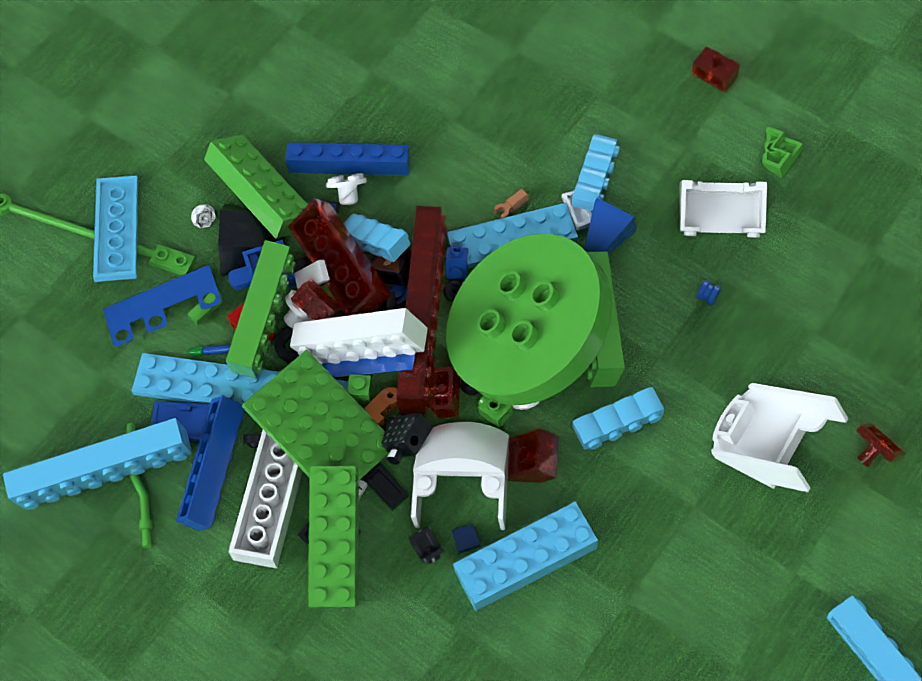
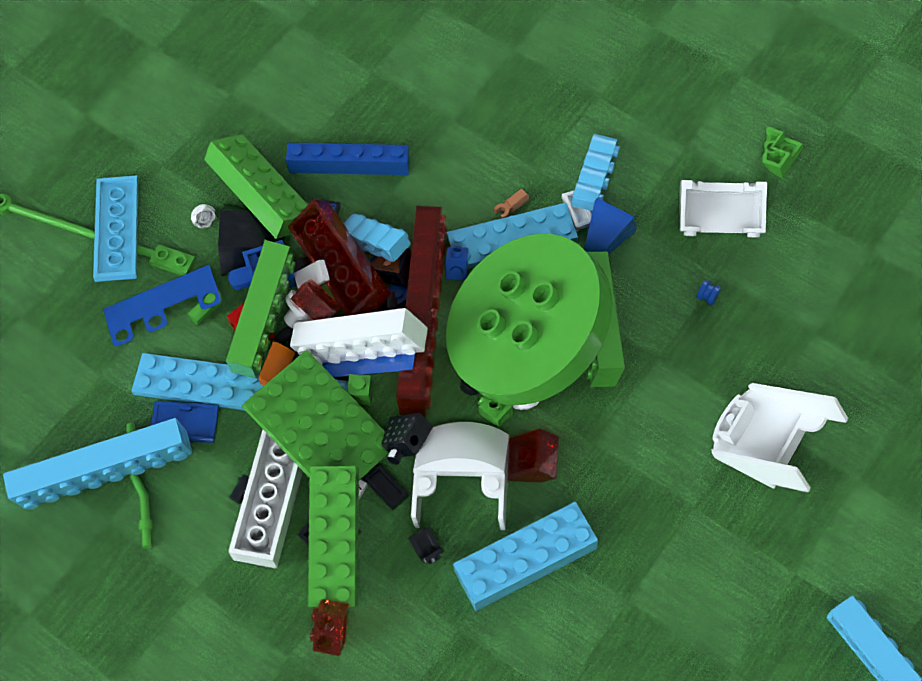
blue brick [176,395,244,531] -> none
blue piece [189,344,231,356] -> none
black tile [243,433,261,448] -> none
white plate [326,173,367,205] -> none
dark orange leg [364,387,401,429] -> none
clear red brick [431,367,460,418] -> none
black tile [443,281,462,303] -> none
dark blue tile [452,524,480,554] -> none
medium azure brick [572,387,664,450] -> none
clear red brick [692,46,740,93] -> none
clear red tile [856,423,906,467] -> none
none -> black pin [229,474,249,504]
none -> orange slope [259,342,296,386]
none -> clear red brick [310,599,349,656]

